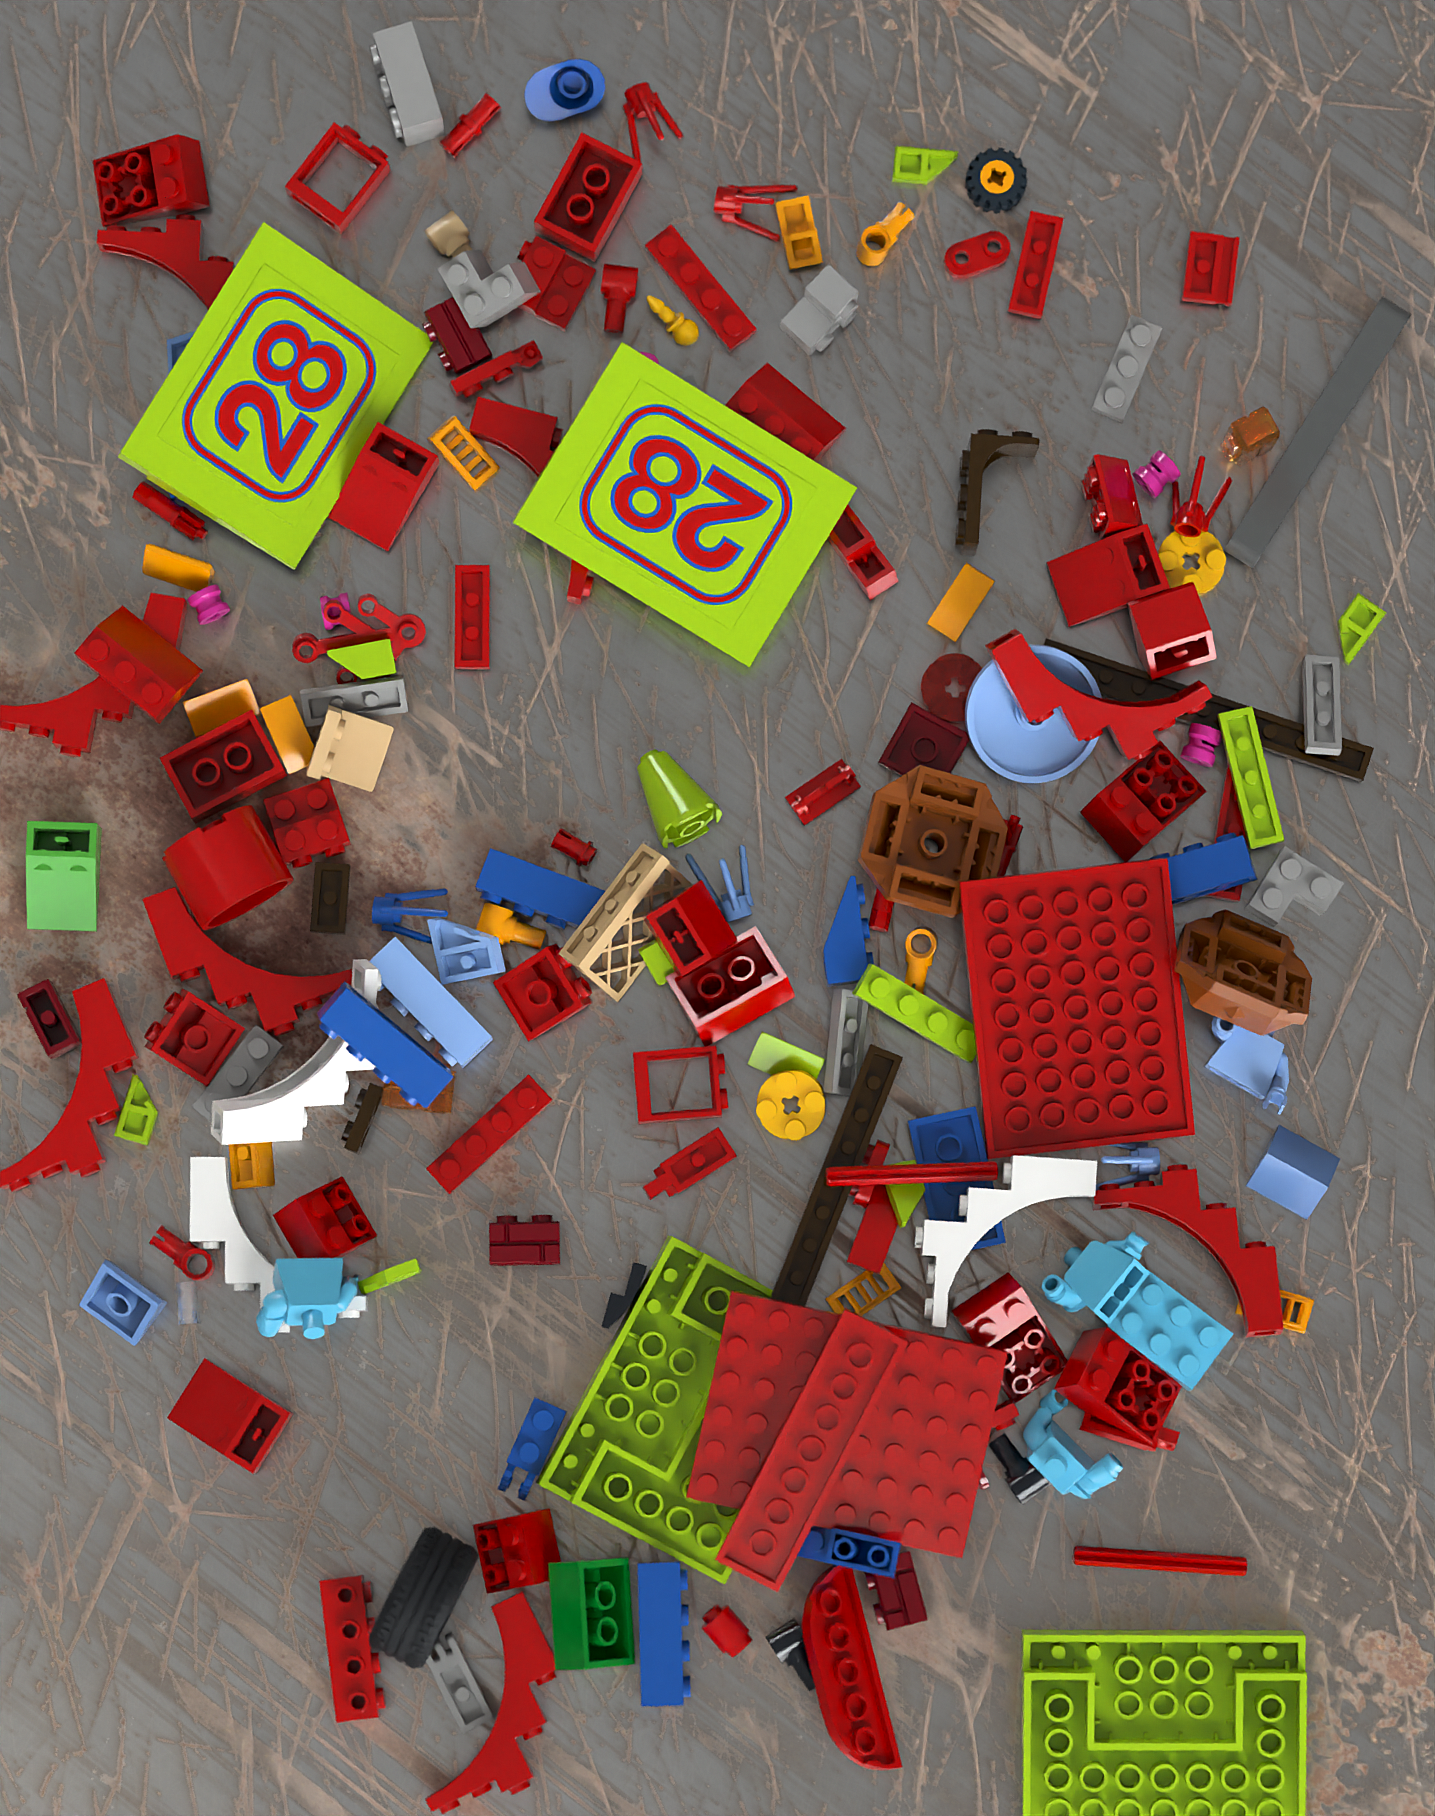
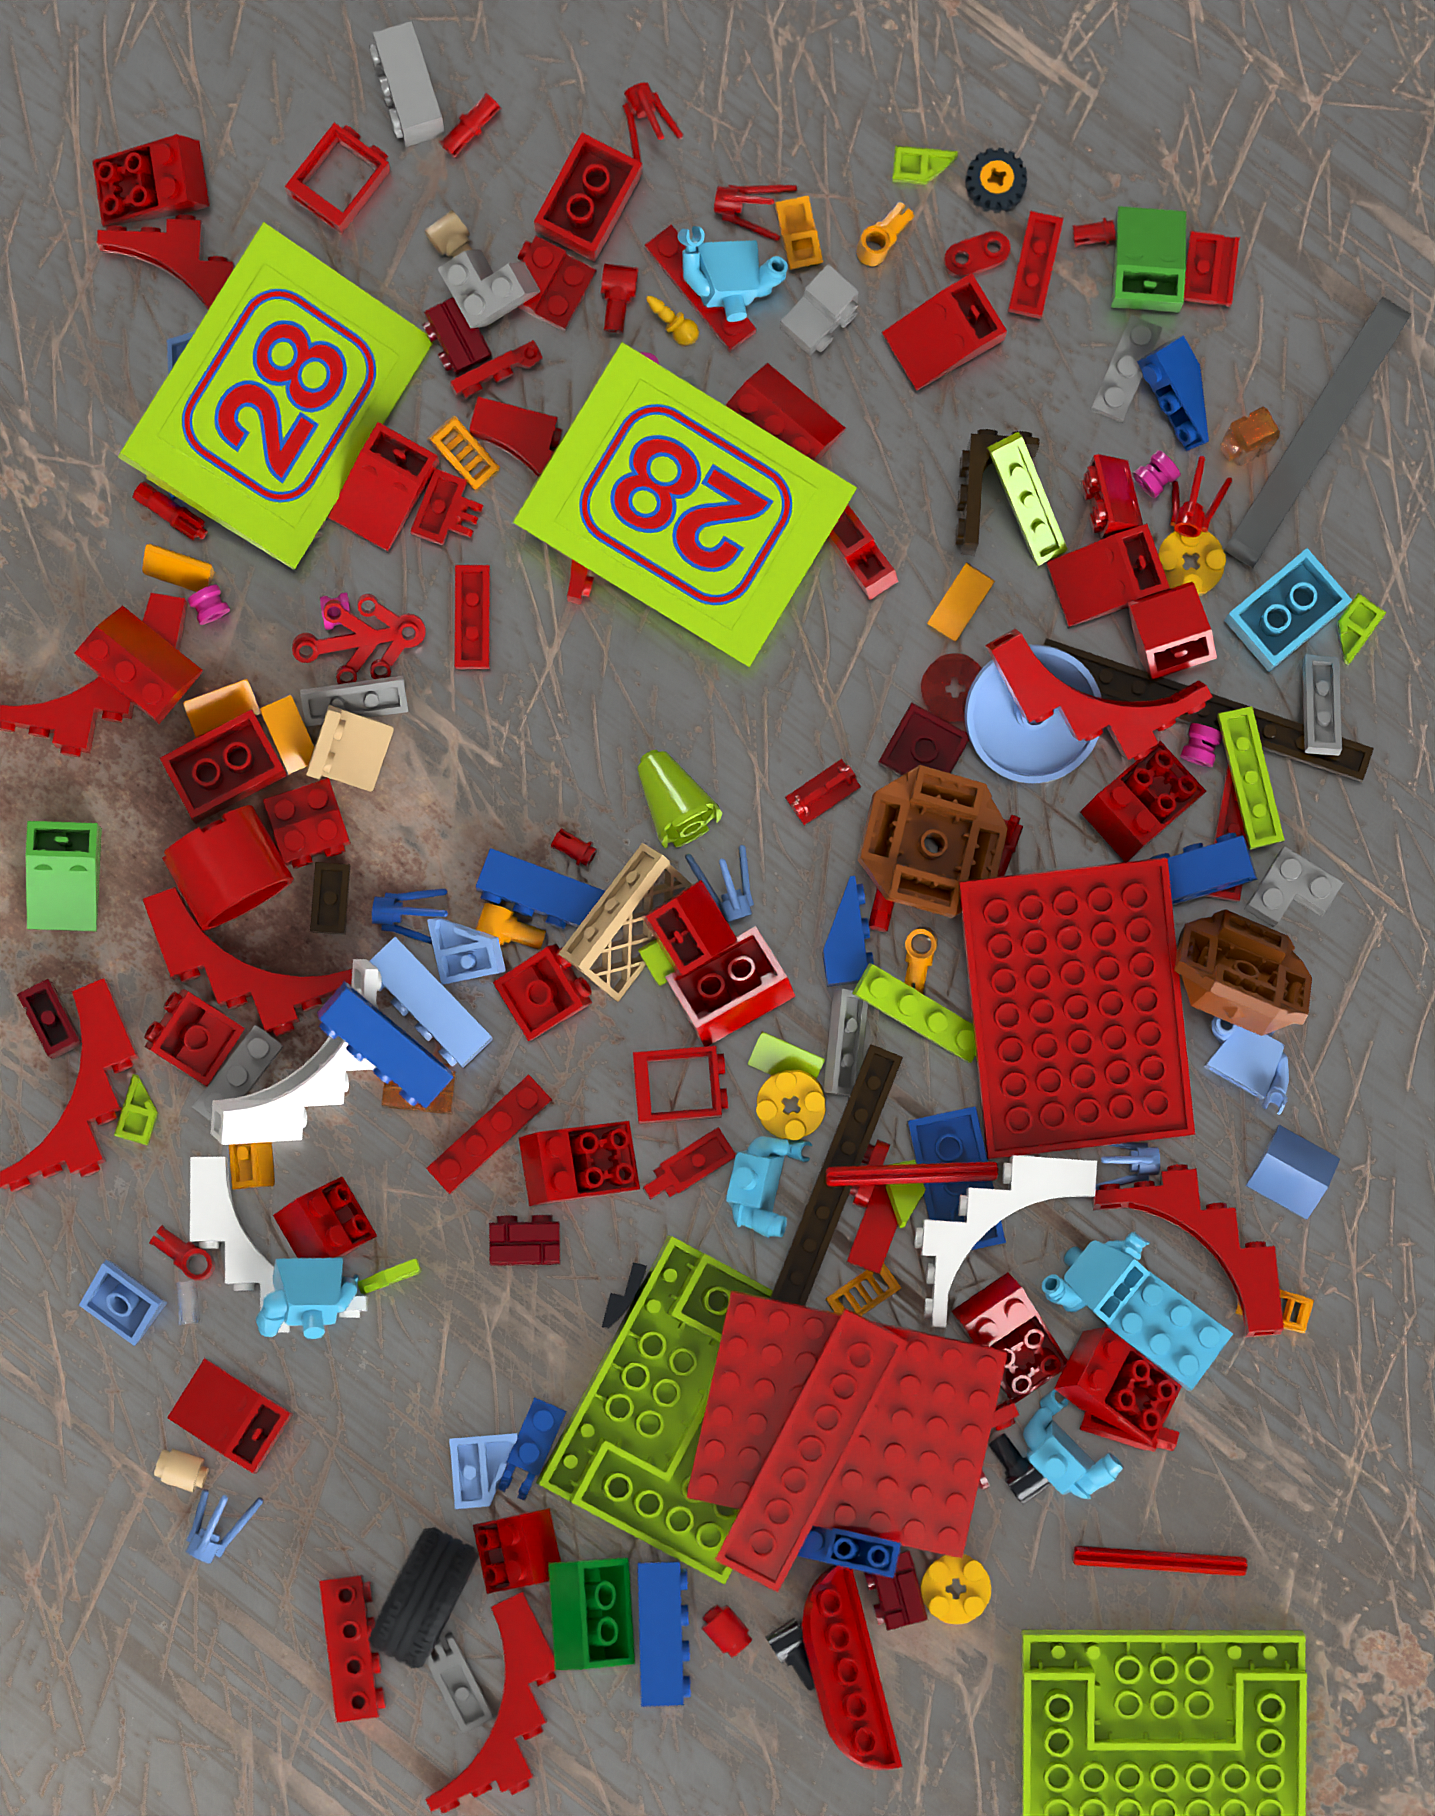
lime tile [327,639,397,680] -> none
dark brown plate [341,1083,385,1155] -> none
blue piece [524,59,605,122] -> none
none -> tan brick [154,1449,209,1492]
none -> medium blue plant [186,1489,263,1564]
none -> red hinge [410,468,483,546]
none -> light blue wing [450,1433,518,1509]
none -> red slope [518,1121,640,1206]
none -> medium azure torso [678,226,788,322]
none -> medium azure torso [726,1137,812,1238]
none -> red slope [882,273,1007,391]
none -> yellow plate [920,1554,991,1624]
none -> plate [987,432,1068,566]
none -> red pin [1072,217,1116,247]
none -> bright green slope [1111,206,1186,312]
none -> blue slope [1137,335,1209,451]
none -> medium azure brick [1224,548,1352,672]

